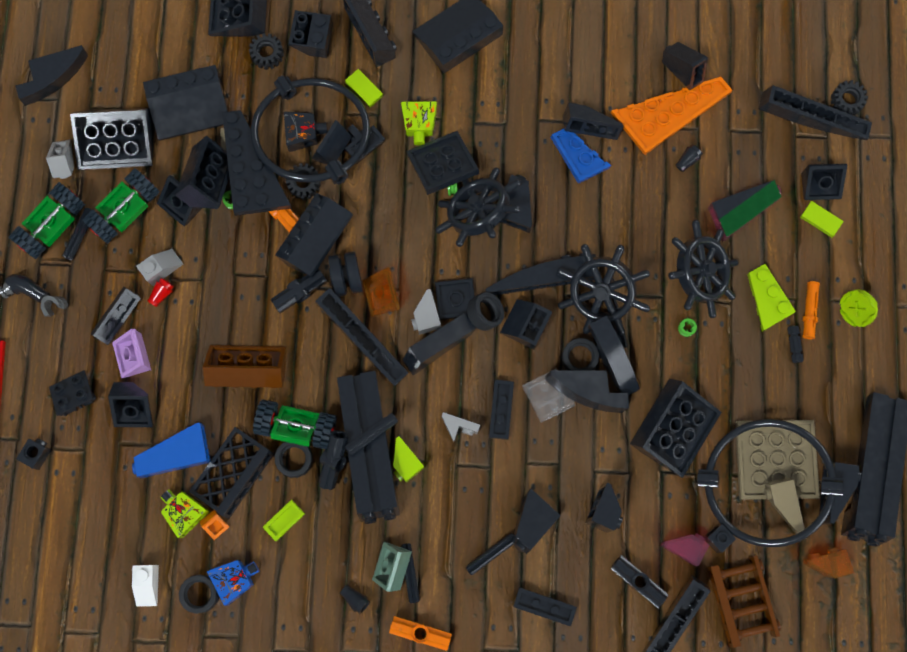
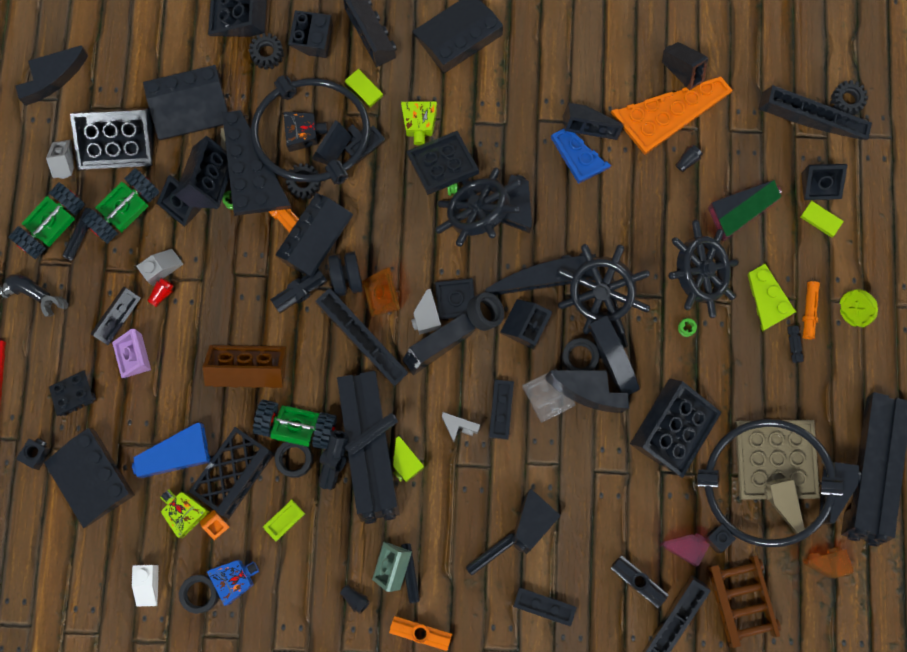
black slope [108,382,153,427] -> none
black slope [585,483,623,533] -> none
none -> black slope [44,428,135,529]

